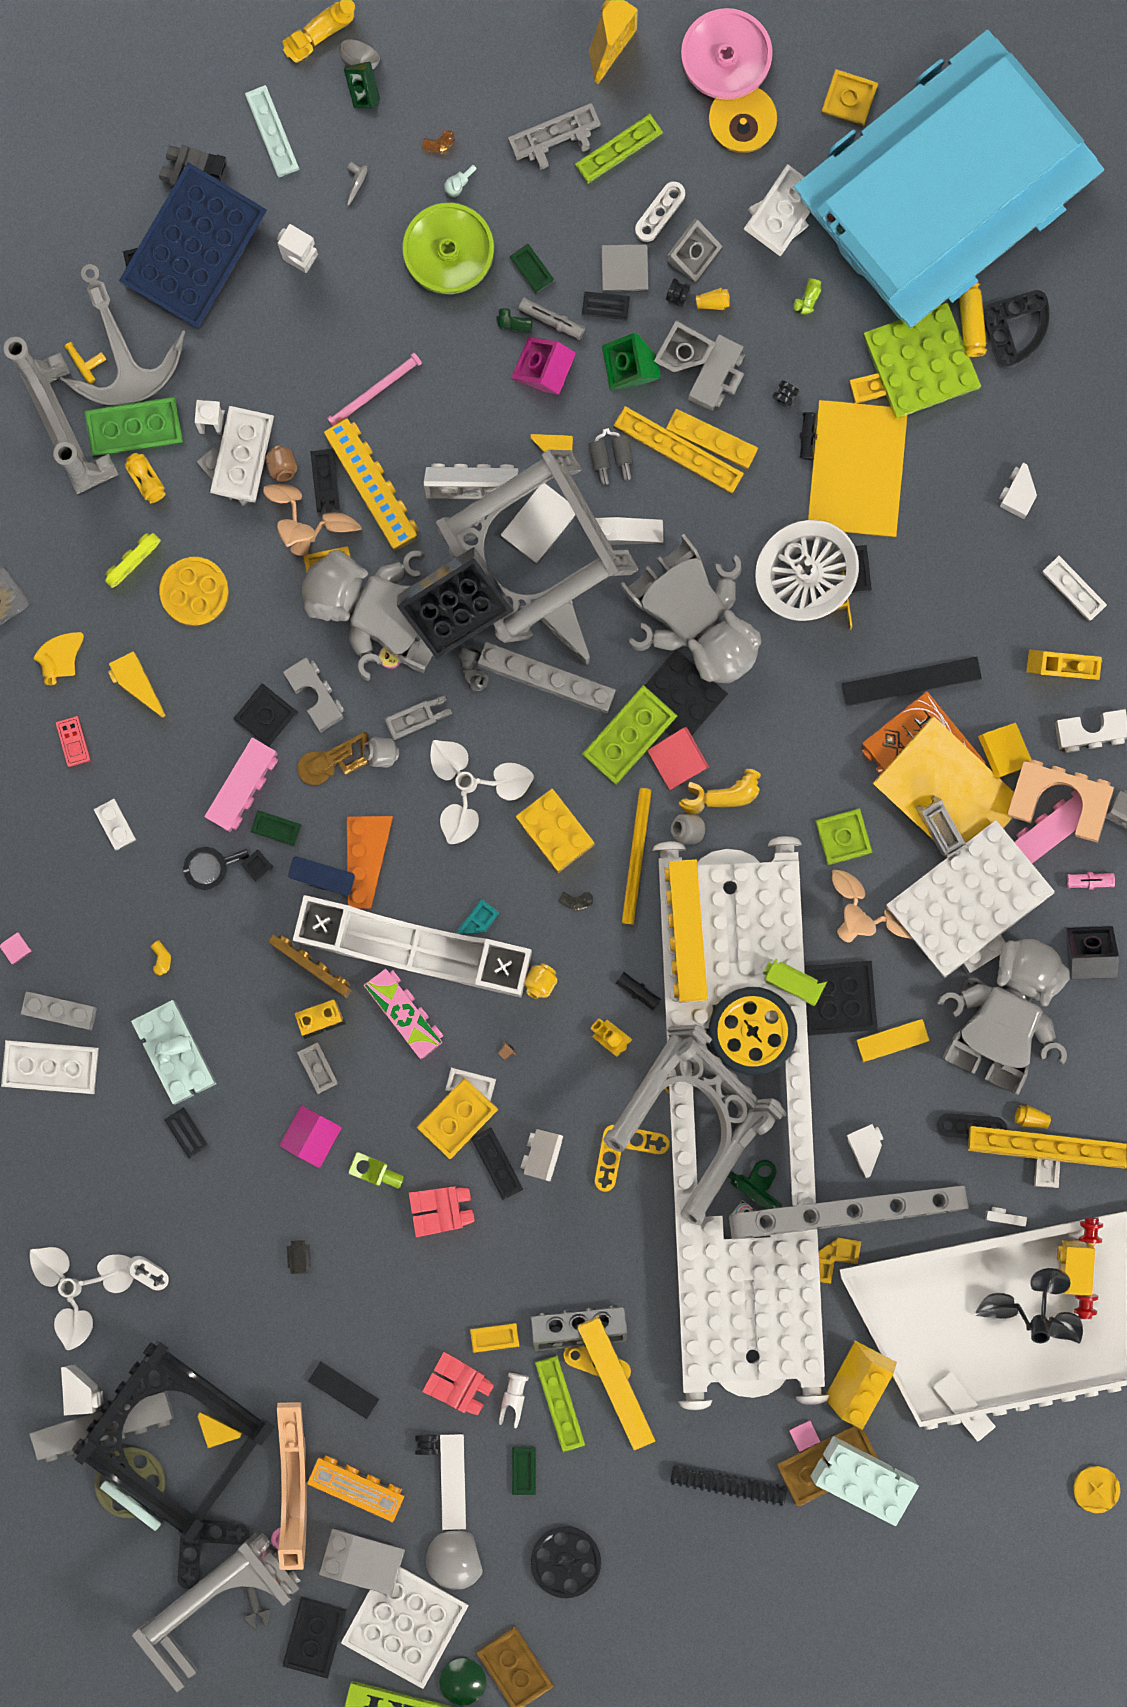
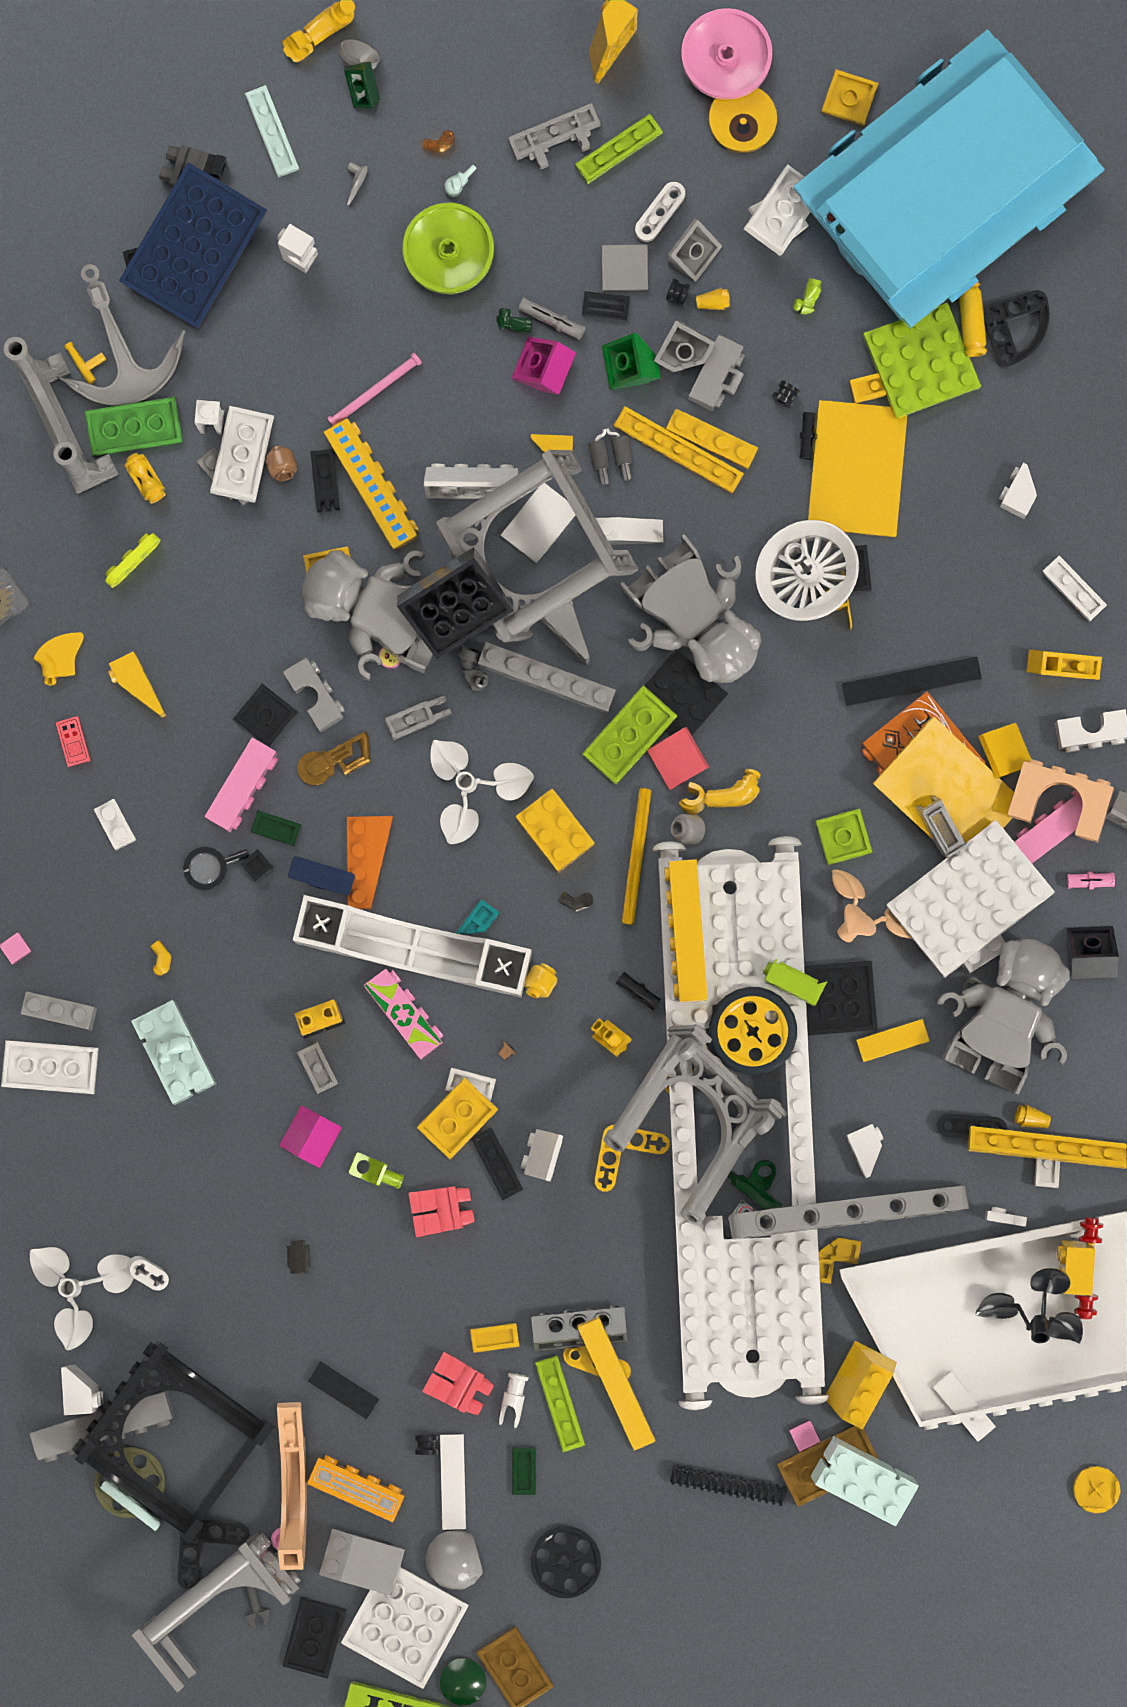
yellow tile [159,556,229,626] -> none
black tile [164,1107,209,1159] -> none
yellow slope [198,1411,243,1448] -> none
light nougat plant [263,483,362,556] -> none
pearl gold plate [268,934,352,998] -> none
light grey head [363,737,399,768] -> none
dark green tile [510,244,555,294] -> none

